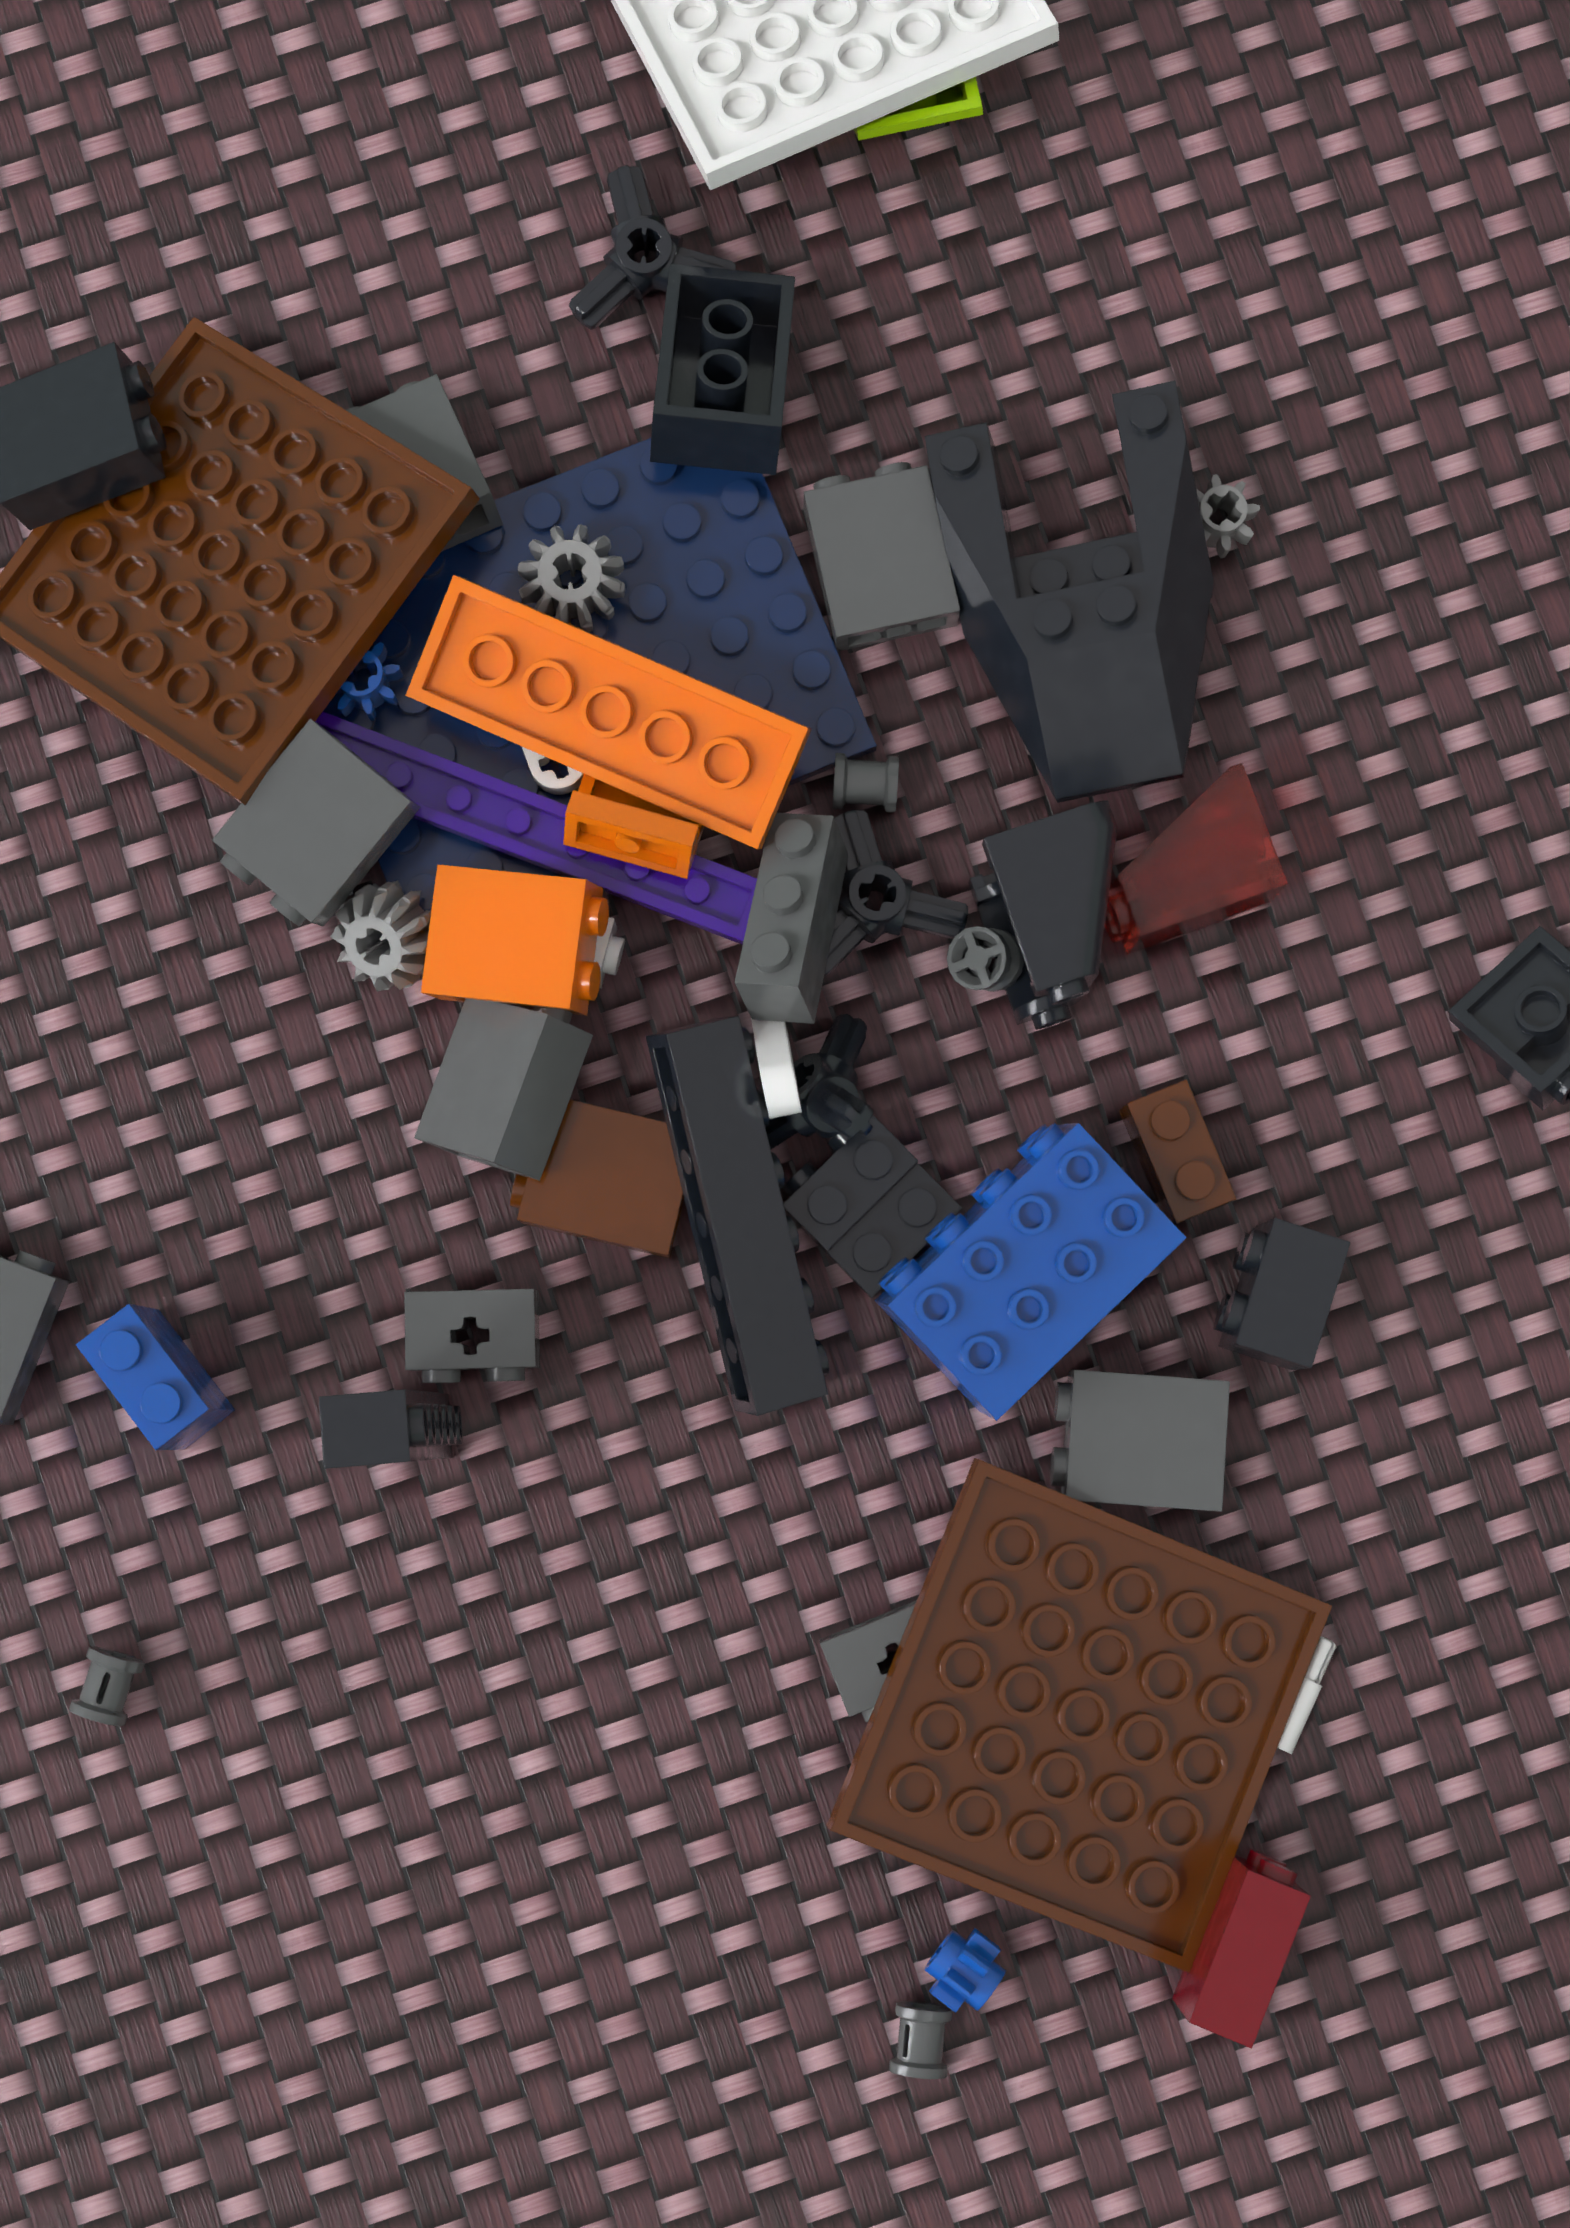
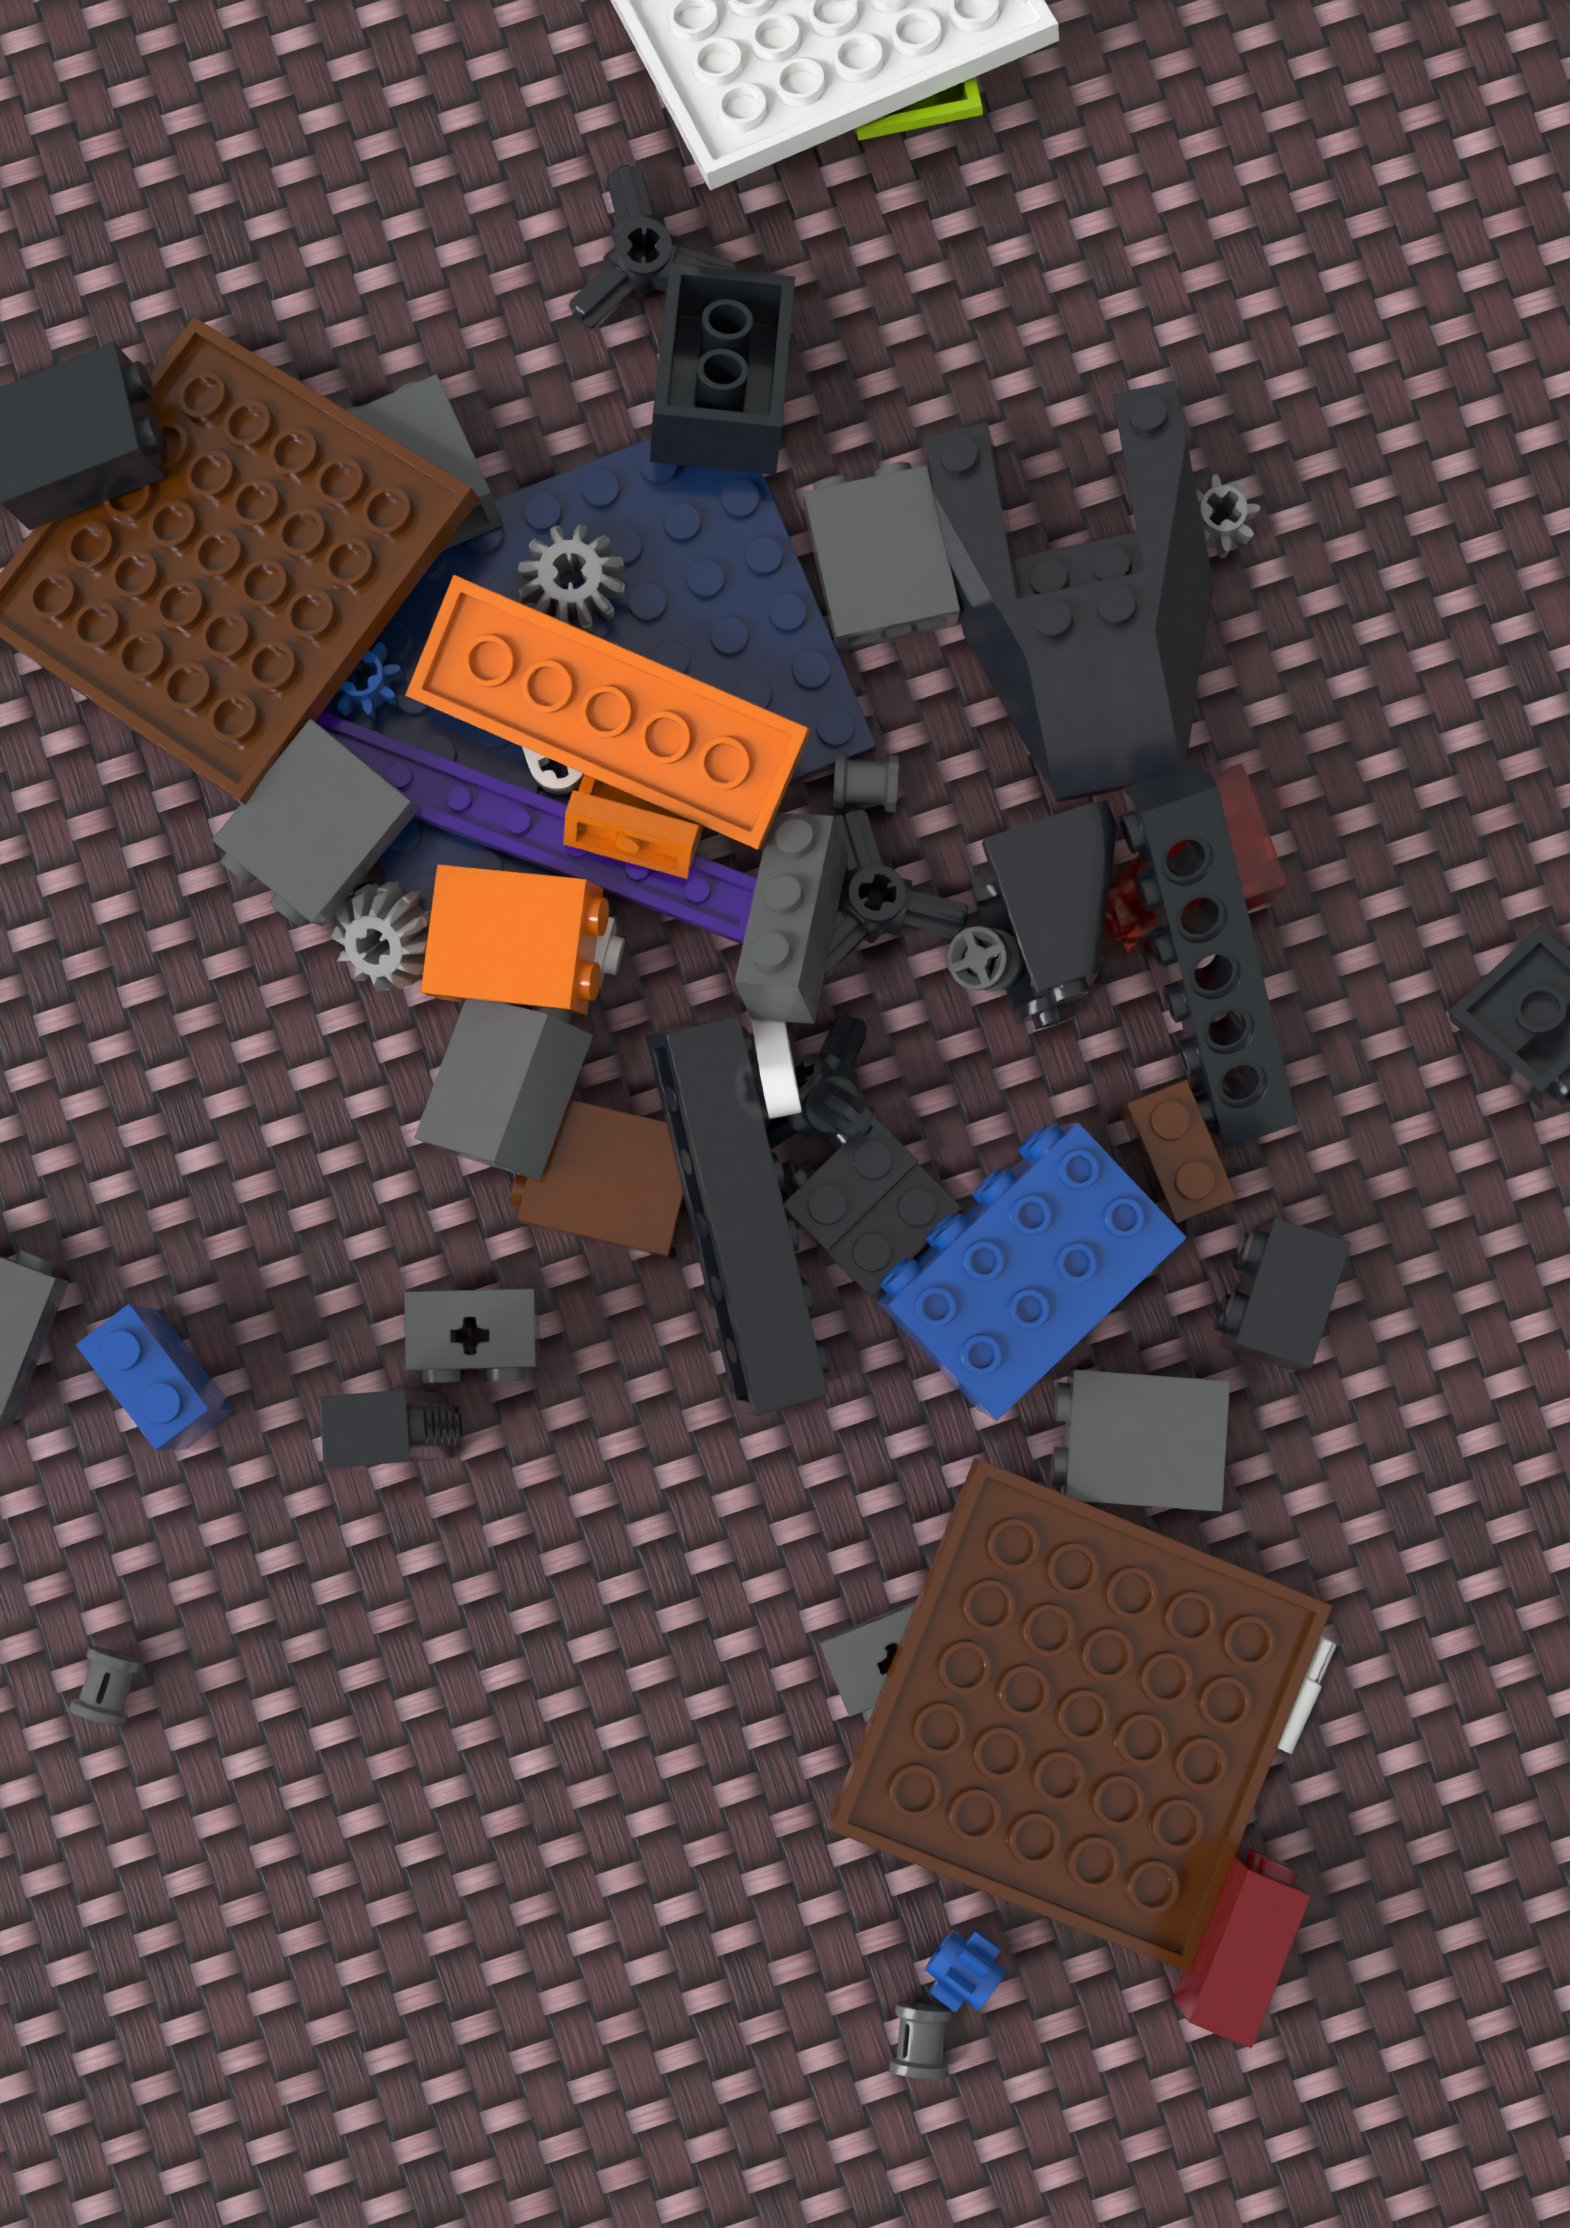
none -> black brick [1119,762,1298,1149]

